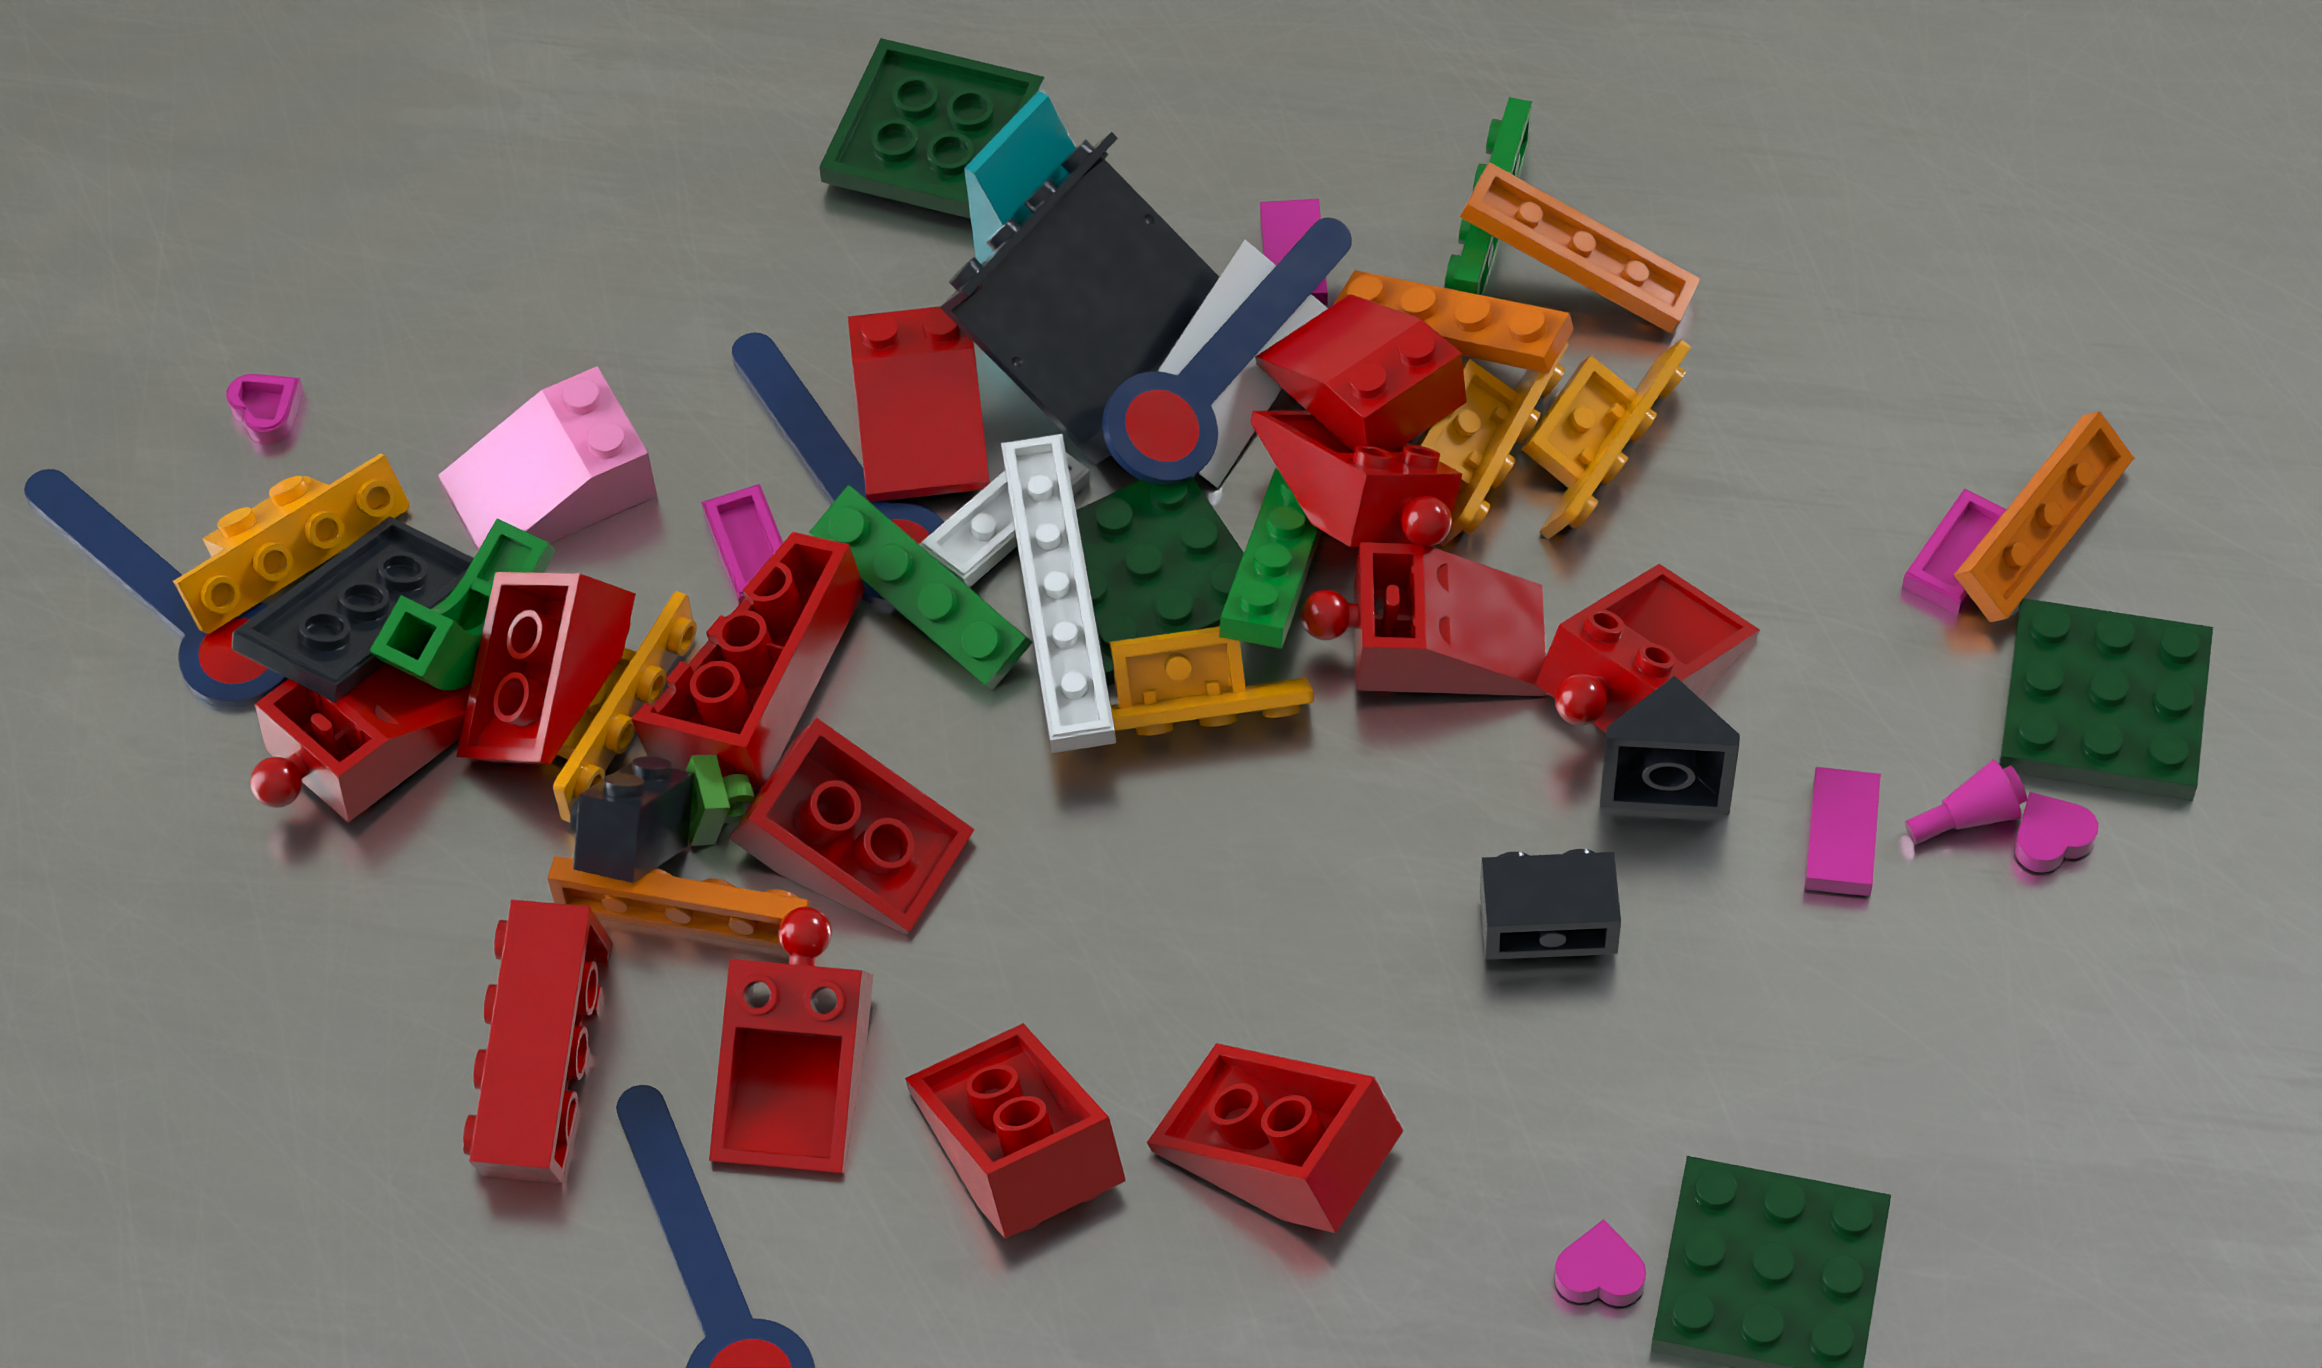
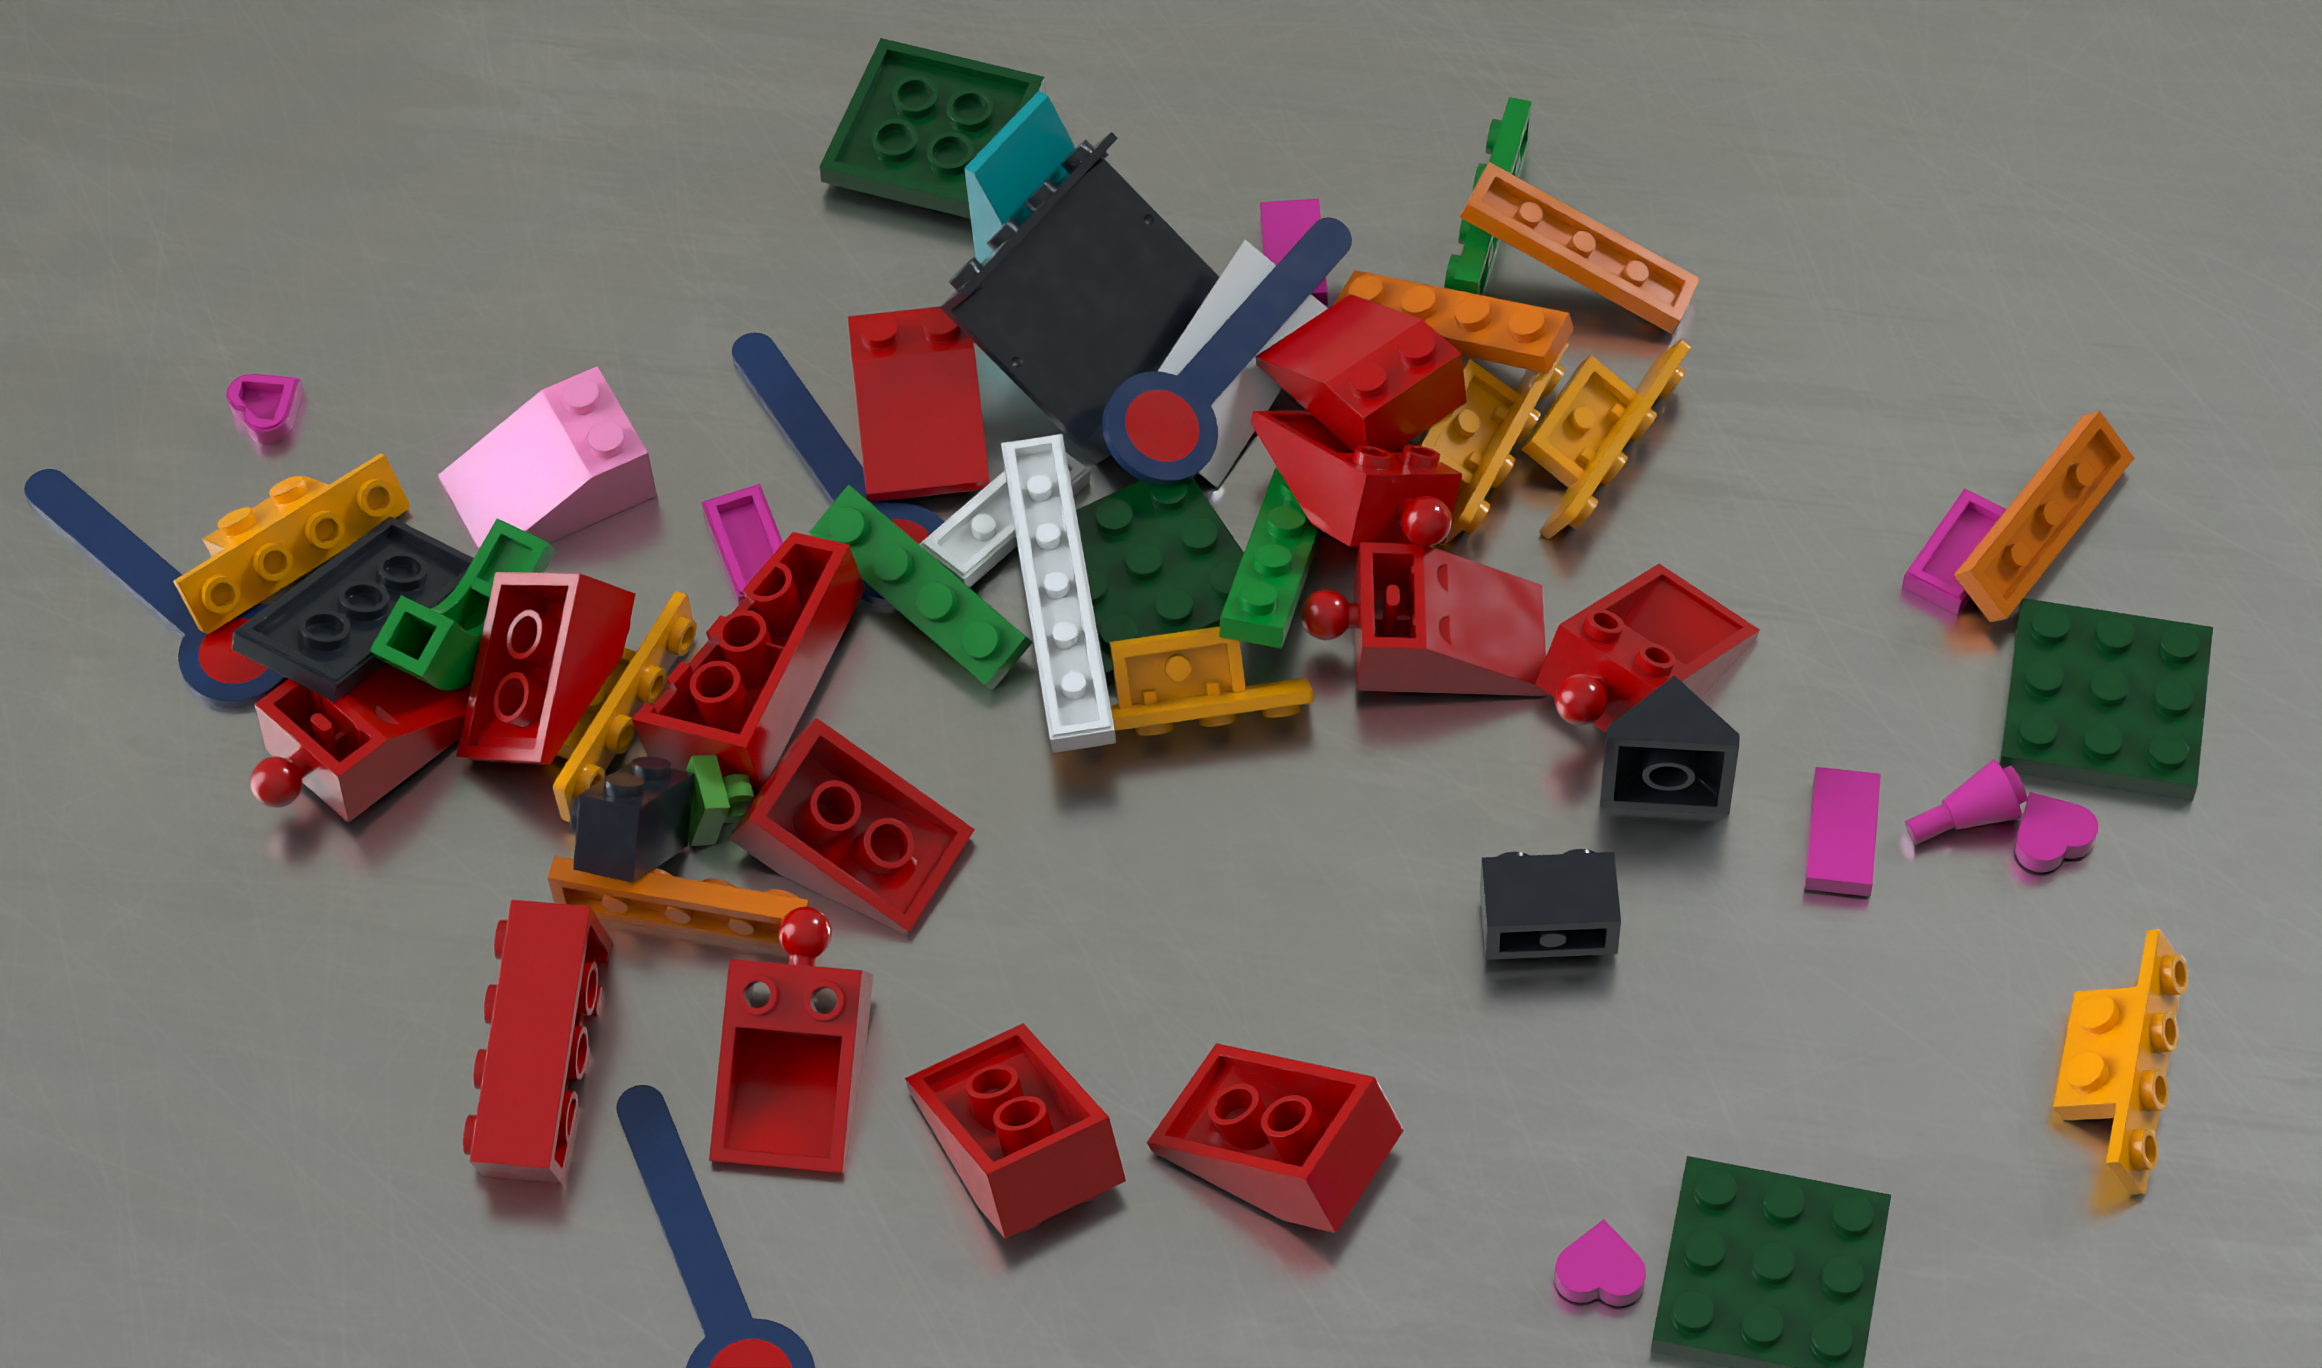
none -> light orange bracket [2053,929,2188,1195]

